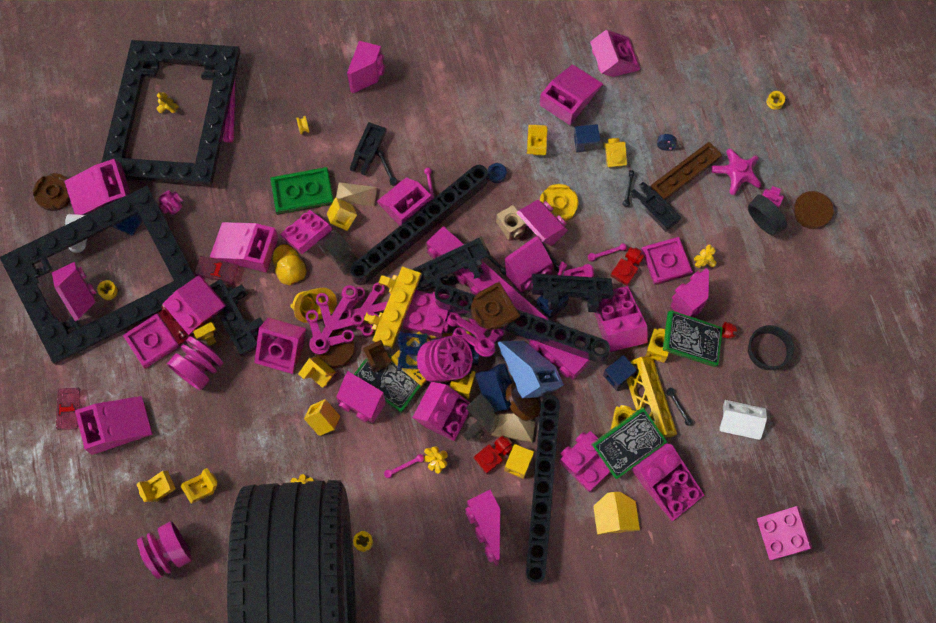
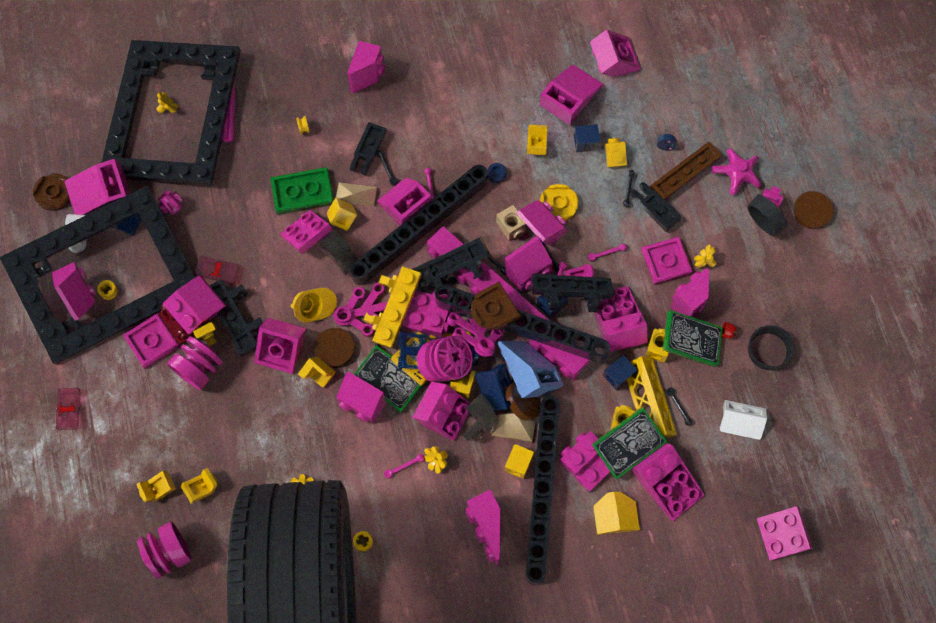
dark pink slope [75,396,153,455] -> none
dark pink slope [210,222,279,273] -> none
yellow piece [273,245,307,285] -> none
yellow panel [304,399,340,436] -> none
dark pink plant [306,285,364,355] -> none
reddish brown panel [363,340,392,373] -> none
red plate [473,435,513,475] -> none
red plate [610,247,645,286] -> none
yellow bush [767,91,785,110] -> none

